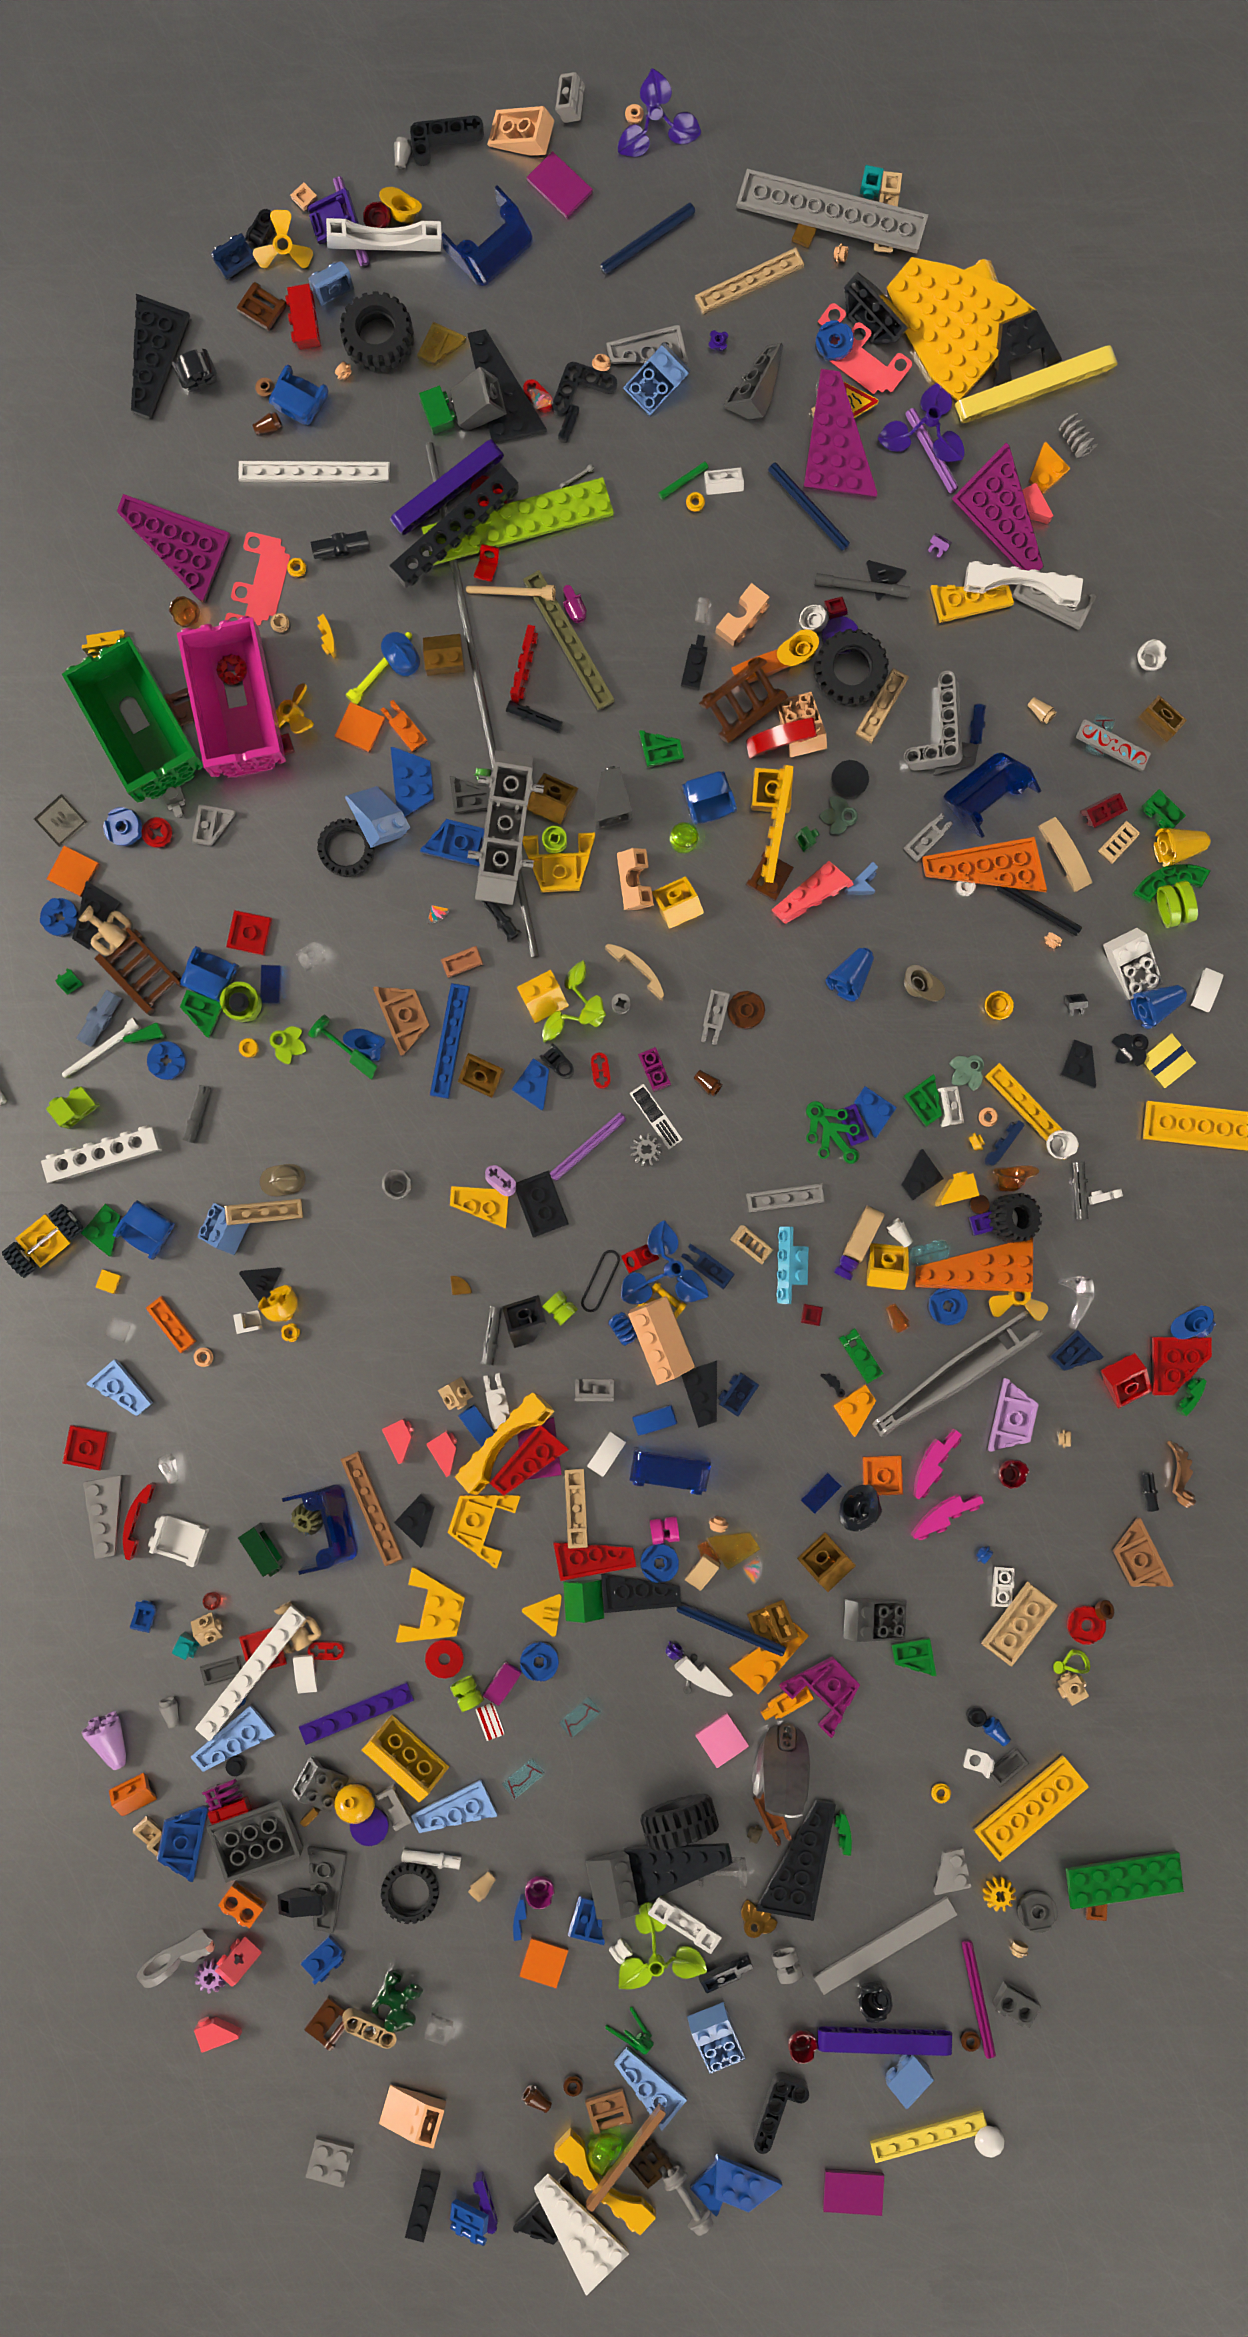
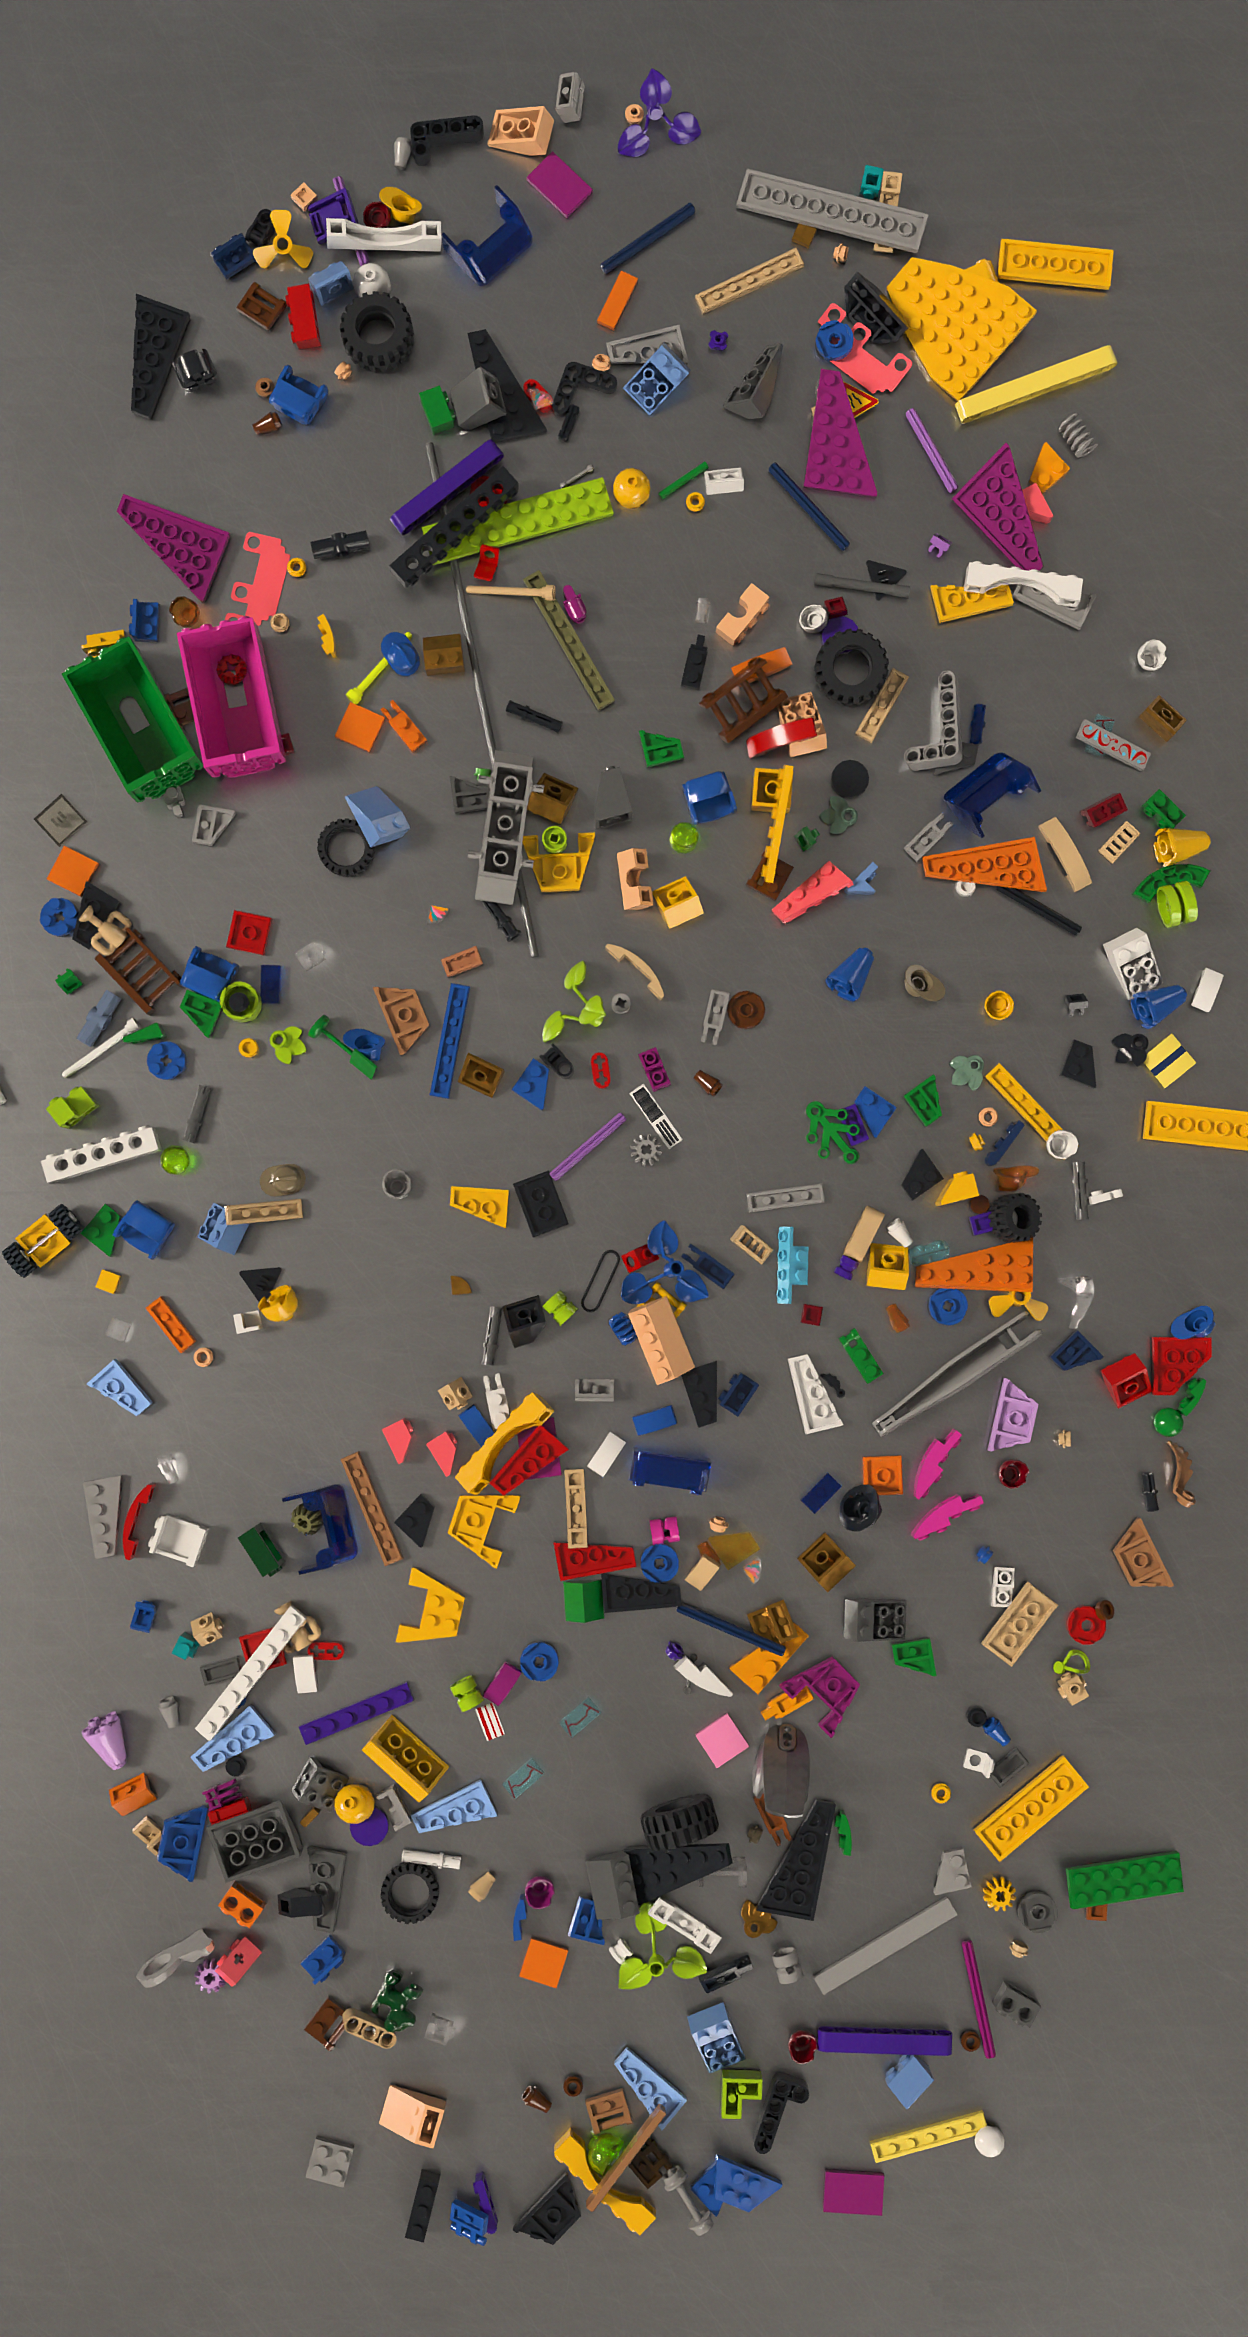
red tile [62,1425,109,1471] -> none
plate [103,807,142,846] -> none
red gear [142,817,173,848] -> none
coral slope [194,2017,242,2053] -> none
clear red bush [203,1592,222,1610] -> none
white tile [238,461,390,483] -> none
yellow piece [276,683,314,734] -> none
yellow plate [281,1323,300,1342] -> none
blue wing [391,747,434,817] -> none
clear yellow wing [417,322,466,366] -> none
blue wing [420,819,484,867] -> none
red tile [425,1639,464,1679] -> none
lavender beam [485,1165,516,1196] -> none
red wing [510,625,538,704] -> none
yellow slope [517,970,569,1023] -> none
yellow piece [522,1594,562,1637] -> none
white wing [534,2173,629,2296] -> none
green plant [605,2007,654,2055] -> none
yellow piece [777,629,819,666] -> none
light orange wing [833,1384,876,1437] -> none
black hair [858,1981,893,2023] -> none
dark purple plant [878,383,965,462] -> none
white slope [937,1086,964,1127] -> none
black wing [994,309,1062,387] -> none
tan cone [1028,697,1057,724] -> none
light nougat plate [1044,932,1063,949] -> none
none -> blue bracket [129,599,160,642]
none -> clear neon green hair [160,1145,190,1175]
none -> white cylinder [353,263,391,298]
none -> orange tile [597,271,638,331]
none -> yellow cylinder [613,468,650,509]
none -> lime brick [721,2069,762,2119]
none -> white wing [788,1354,843,1434]
none -> yellow plate [997,239,1114,290]
none -> green hair [1153,1407,1184,1437]

